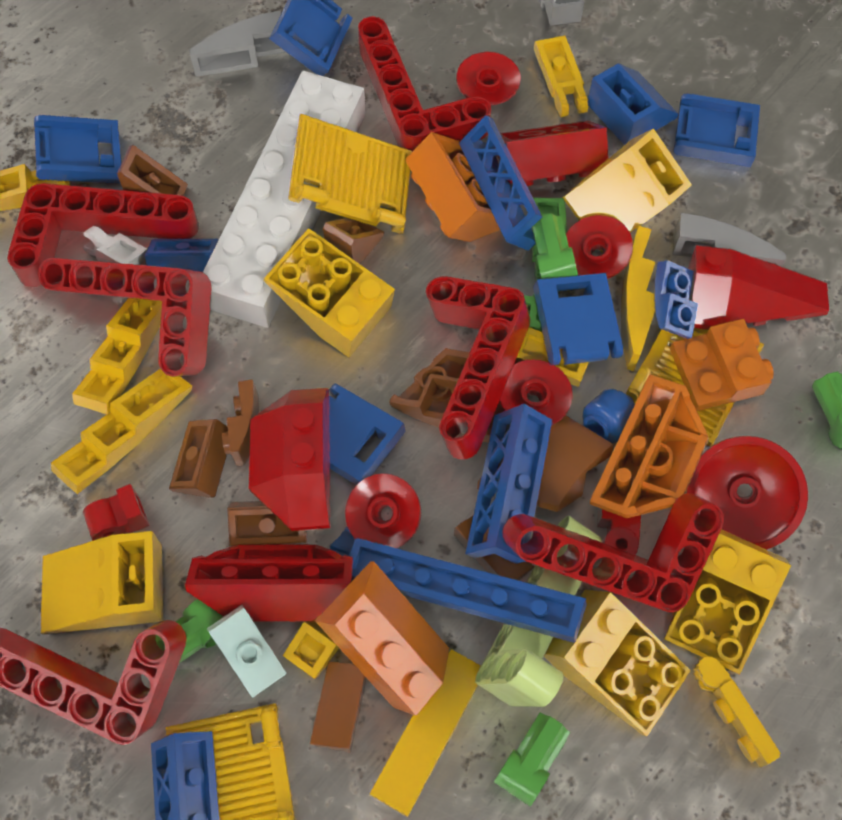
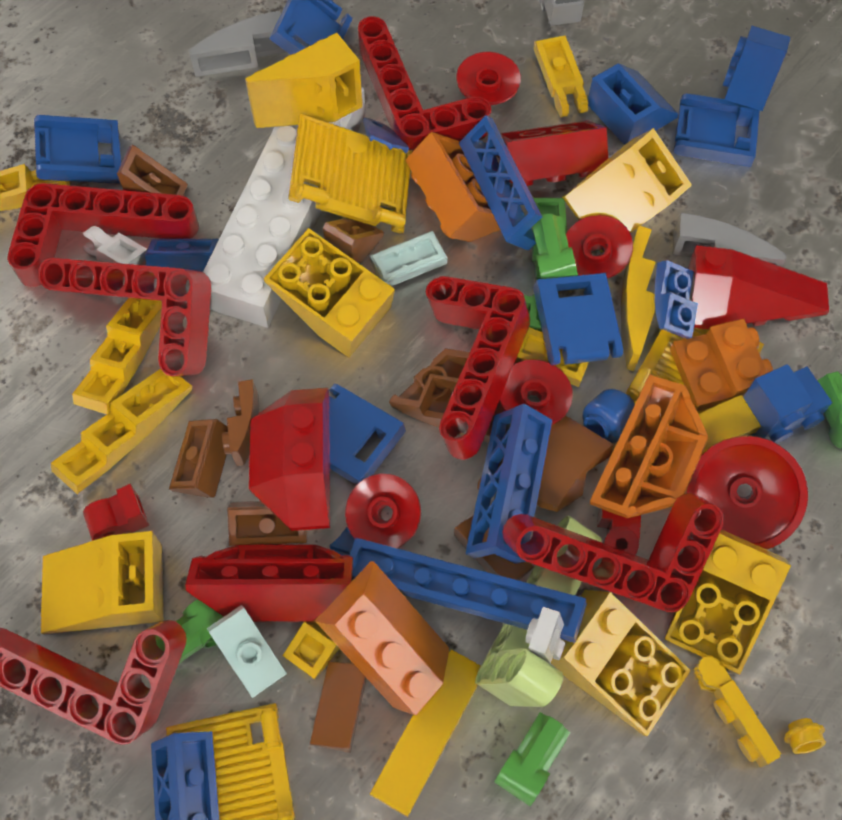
none -> yellow slope [245,33,362,128]
none -> blue piece [363,118,409,153]
none -> light aqua plate [370,231,448,286]
none -> white plate [526,607,565,664]
none -> yellow slope [699,395,761,454]
none -> blue brick [722,25,791,111]
none -> blue brick [743,364,832,444]
none -> yellow plate [784,718,826,754]

